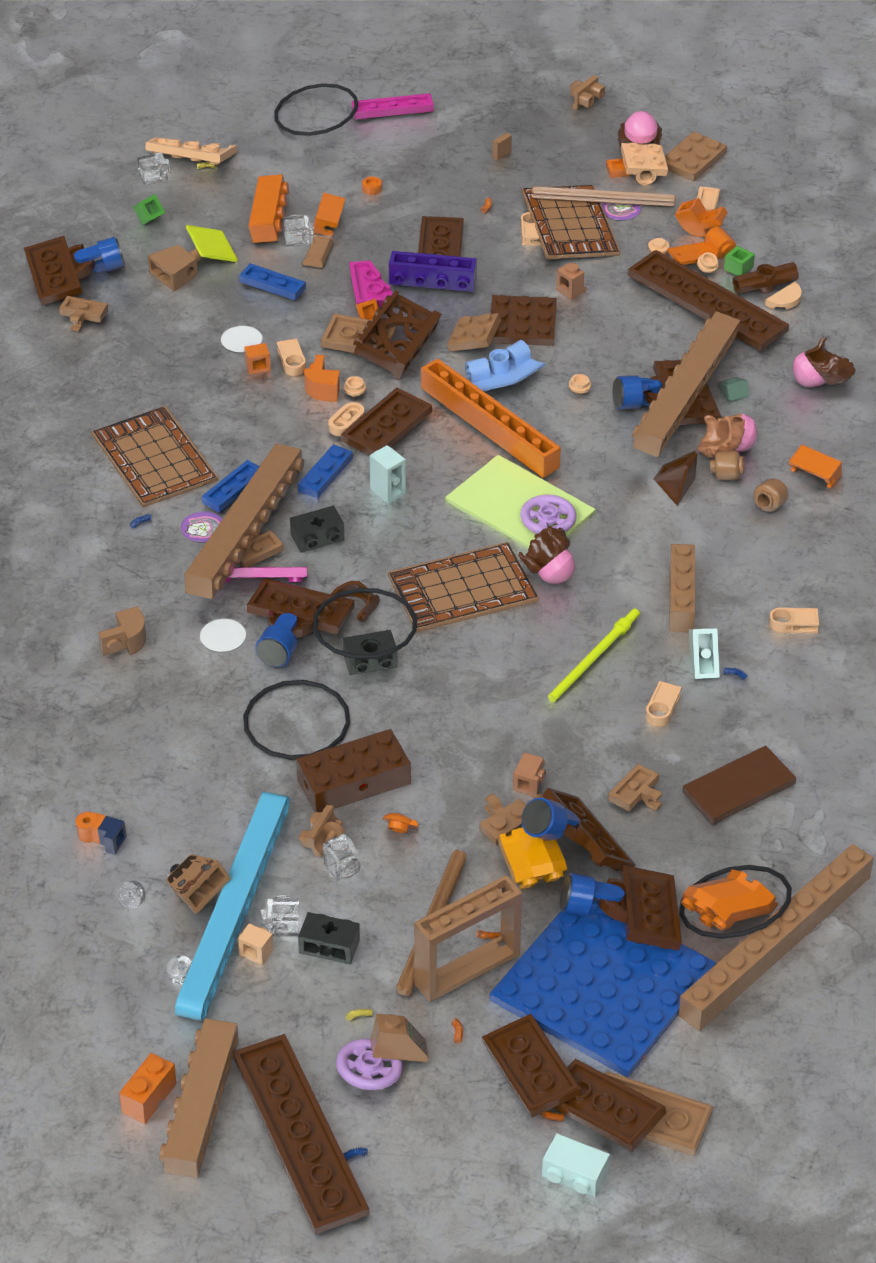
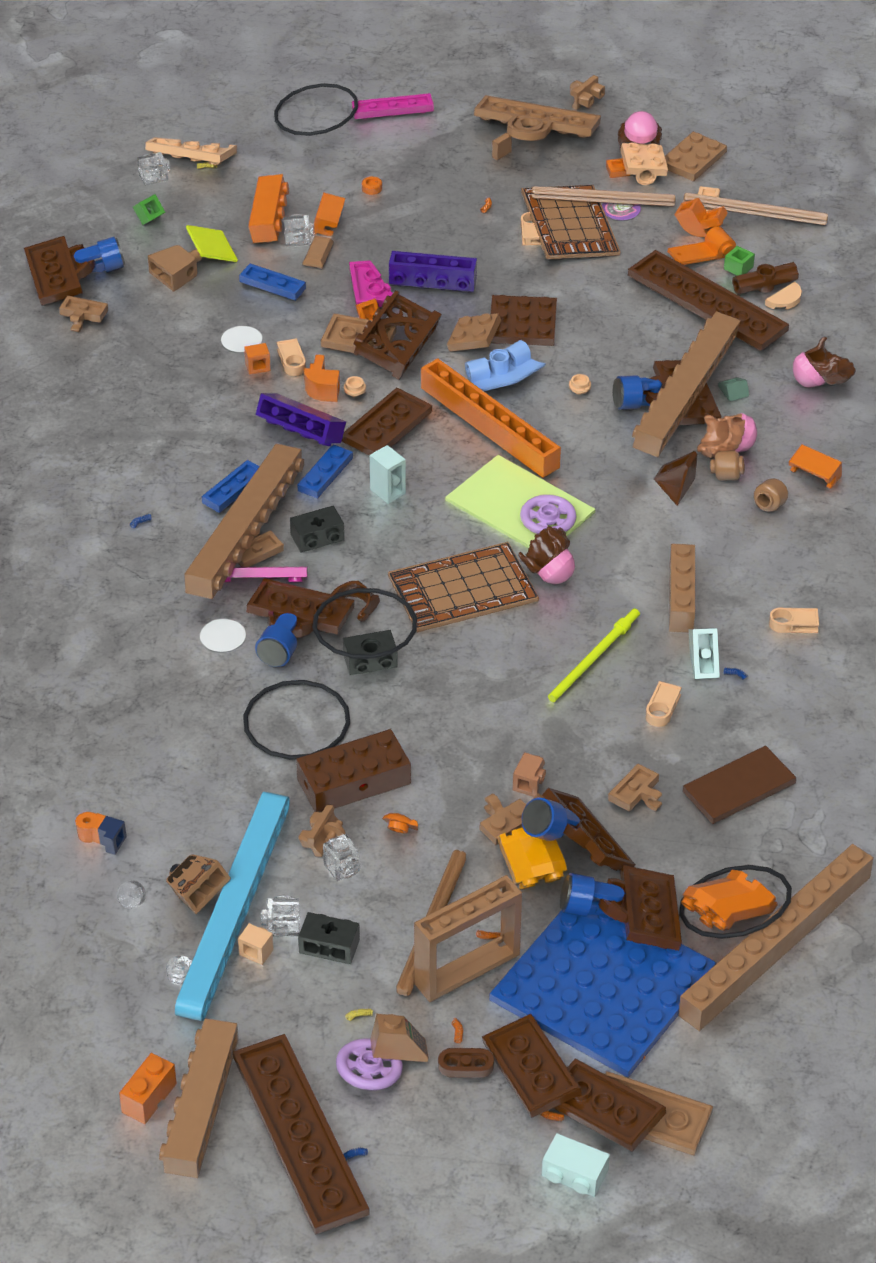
piece [91,406,218,507] -> none
medium nougat brick [98,606,146,656] -> none
sticker [181,512,222,542] -> none
light nougat plate [328,402,364,437] -> none
reddish brown tile [418,216,464,257] -> none
nougat brick [556,263,587,300] -> none
light nougat plate [648,238,669,255] -> none
light nougat plate [697,252,718,273] -> none
none -> dark purple brick [255,393,346,446]
none -> reddish brown plate [438,1048,494,1078]
none -> medium nougat plate [474,95,601,141]
none -> axle [683,193,828,226]

